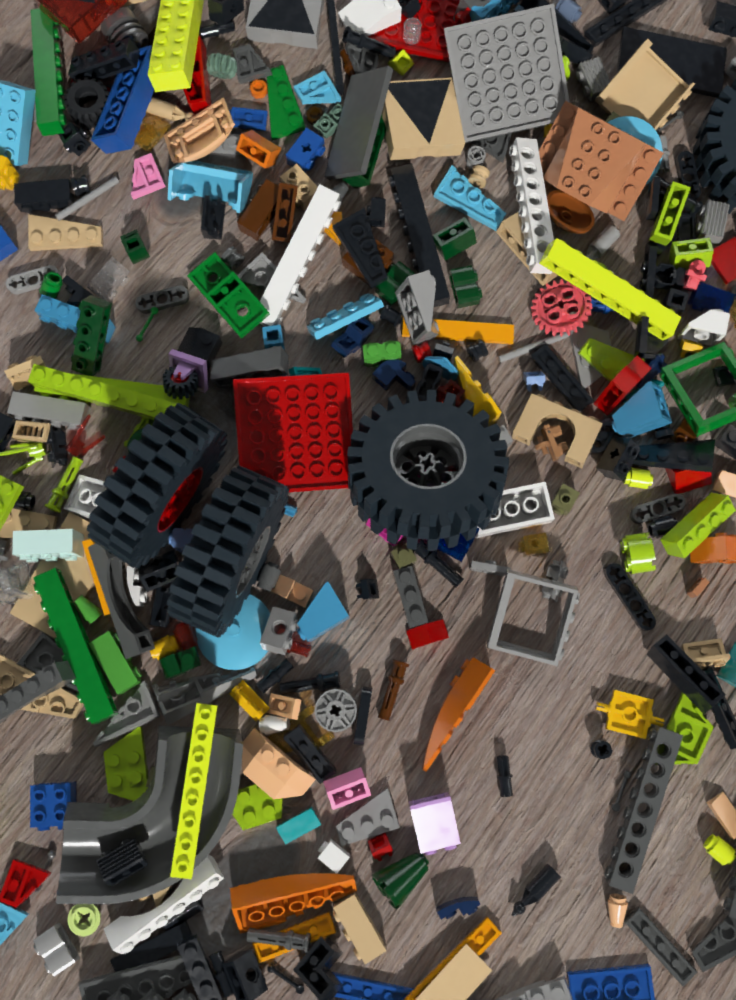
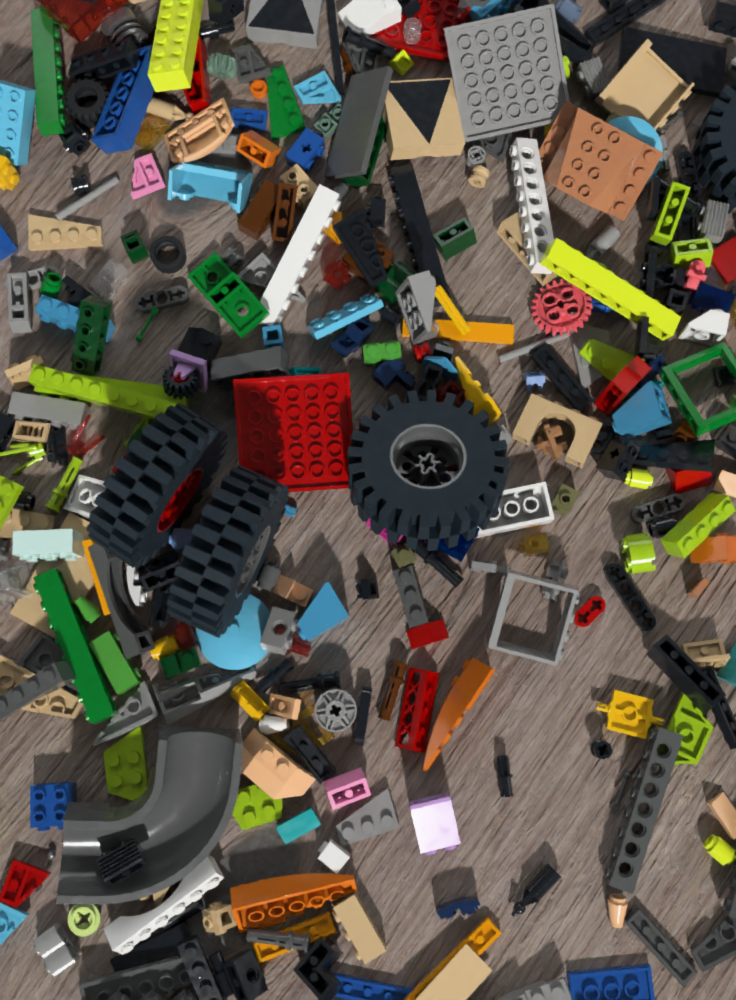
black brick [14,178,74,213] -> none
neon yellow brick [170,703,218,879] -> none
black hinge [201,195,226,240] -> none
black hinge [267,964,304,994] -> none
dark brown tile [306,106,324,125] -> none
red tile [367,832,393,861] -> none
dark green cone [371,853,429,910] -> none
medium azure wing [434,165,506,231] -> none
dark green brick [449,265,482,309] -> none
black wheel [466,339,488,362] -> none
dark orange dish [547,190,595,234] -> none
yellow tile [679,338,703,358] -> none
none -> light grey slope [7,272,32,333]
none -> black tyre [150,236,187,274]
none -> tan brick [202,901,237,935]
none -> clear red brick [323,260,352,290]
none -> red fence [395,667,439,752]
none -> yellow axle [435,285,471,335]
none -> red beam [573,596,606,627]

